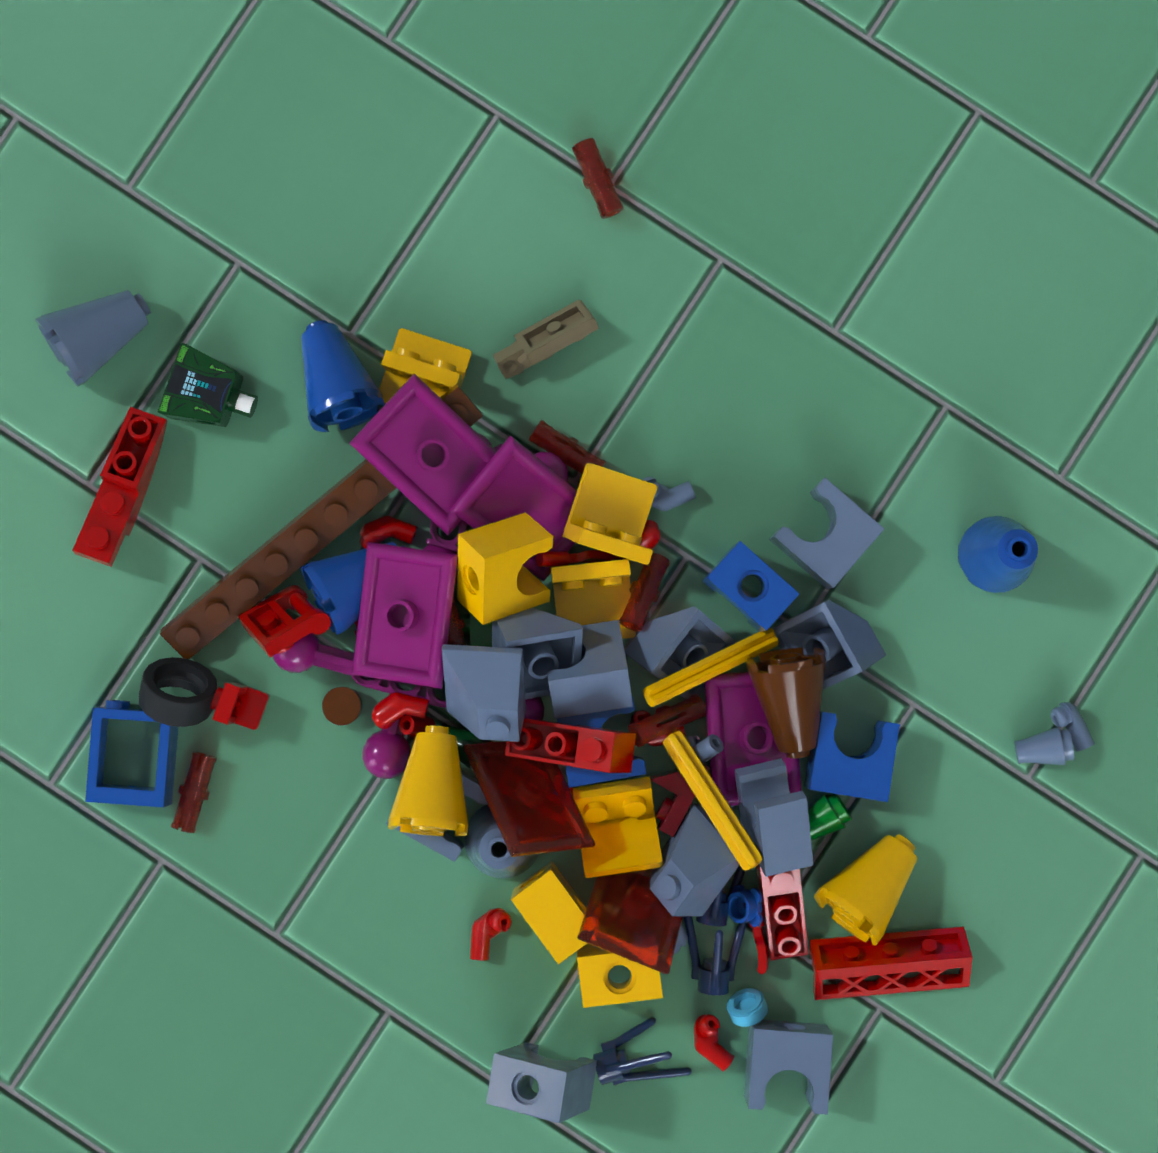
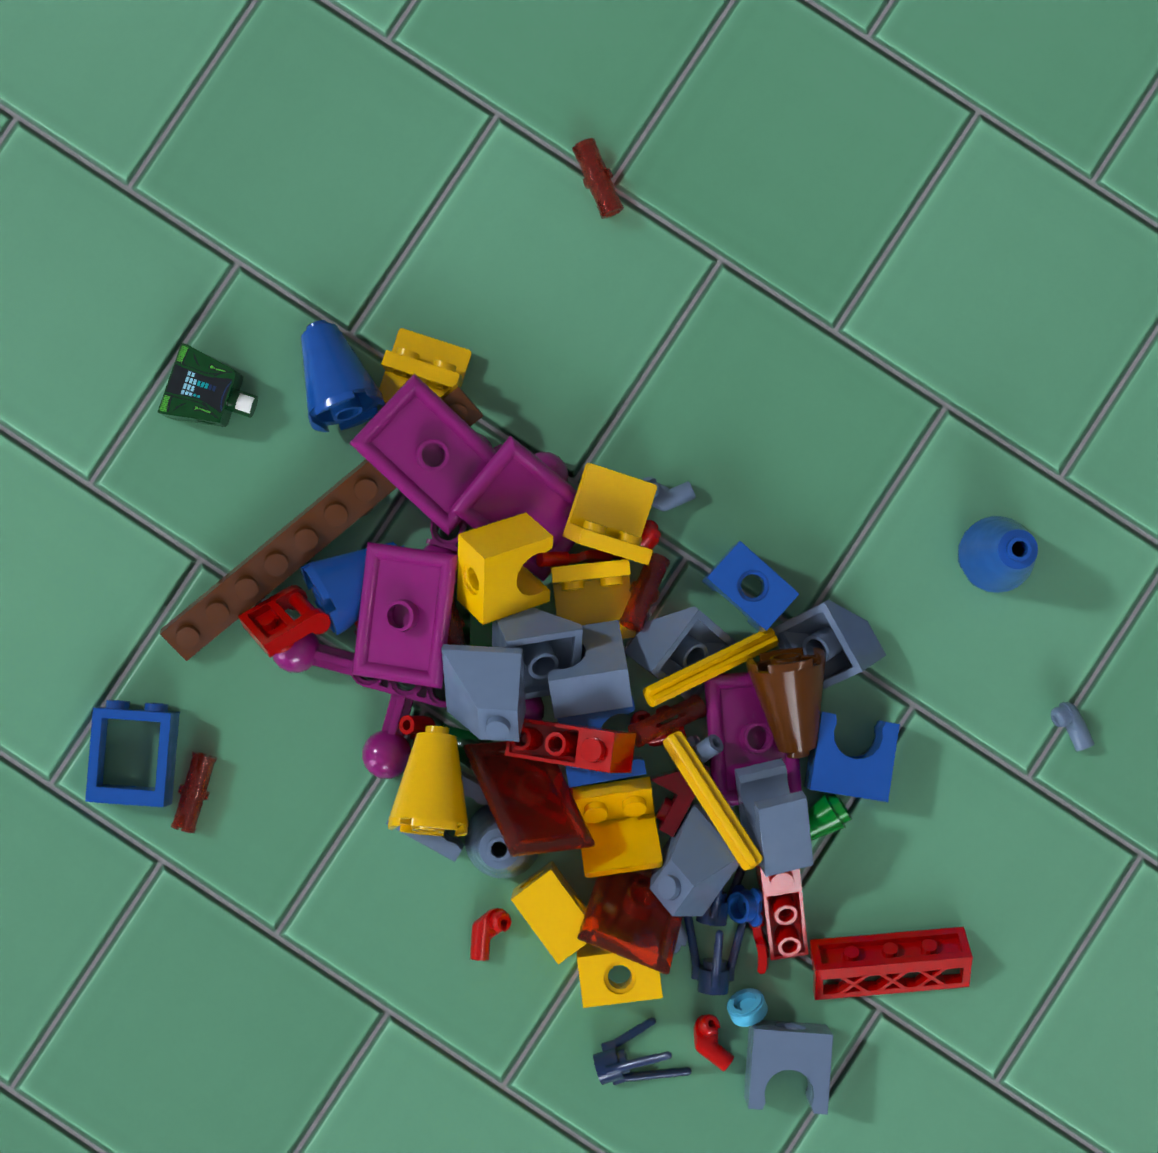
sand blue cone [35,290,151,387] -> none
red slope [72,407,167,567] -> none
black tyre [139,657,217,727] -> none
red bracket [211,682,270,730] -> none
reddish brown tile [322,687,362,725] -> none
red arm [359,516,418,549] -> none
red arm [372,692,429,729] -> none
sand blue piece [486,1042,597,1123] -> none
dark tan hinge [493,300,599,379] -> none
clear red pin [529,420,606,474] -> none
sand blue piece [769,478,884,589] -> none
yellow cone [814,834,917,946] -> none
sand blue cone [1014,727,1075,765] -> none

